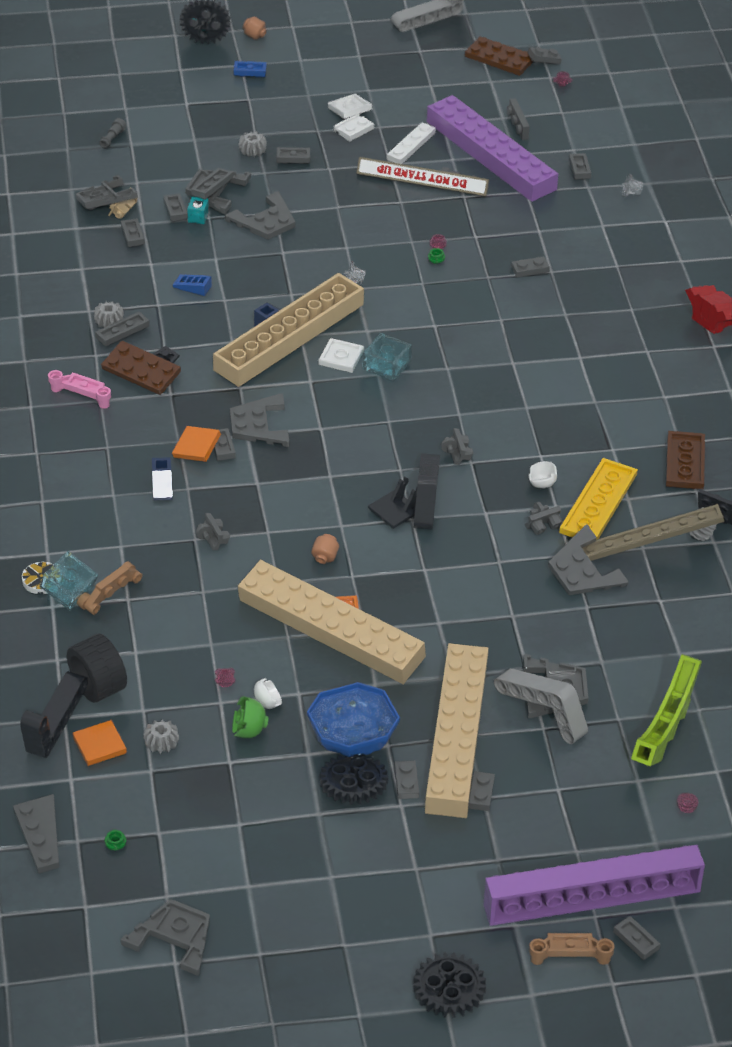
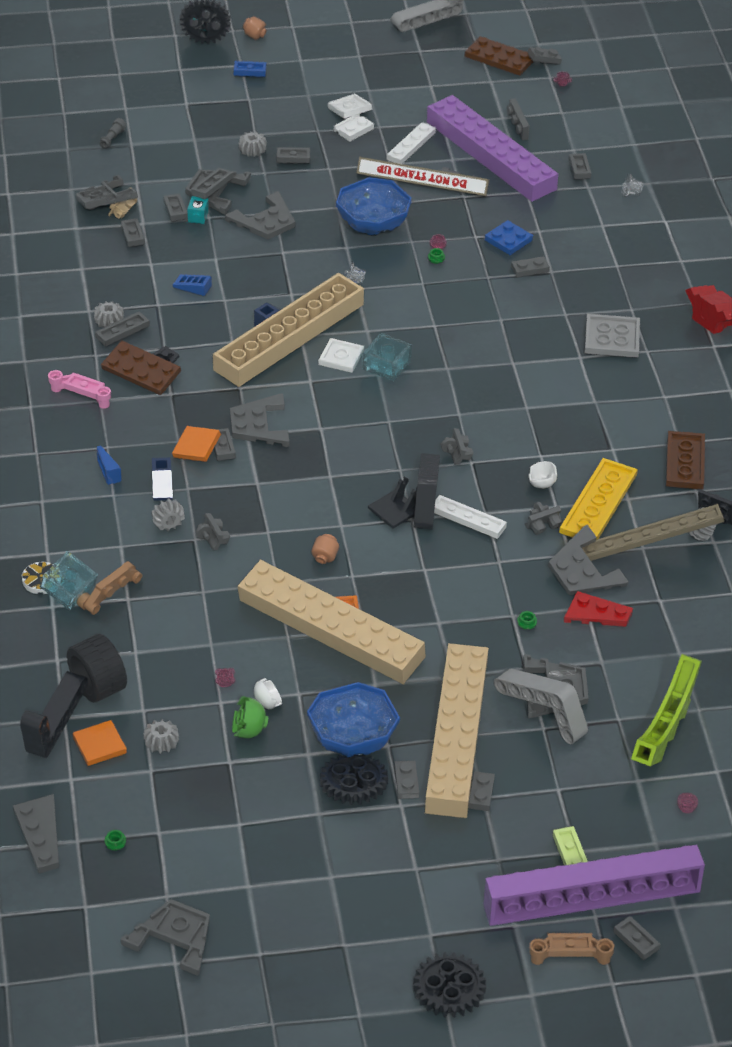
none -> blue slope [97,446,121,484]
none -> light grey gear [152,498,185,531]
none -> clear light blue rock [336,177,412,235]
none -> white plate [434,495,507,539]
none -> blue plate [485,220,533,255]
none -> green plate [517,611,537,629]
none -> yellowish green plate [553,826,588,866]
none -> red wing [564,591,633,627]
none -> light grey plate [585,314,640,357]

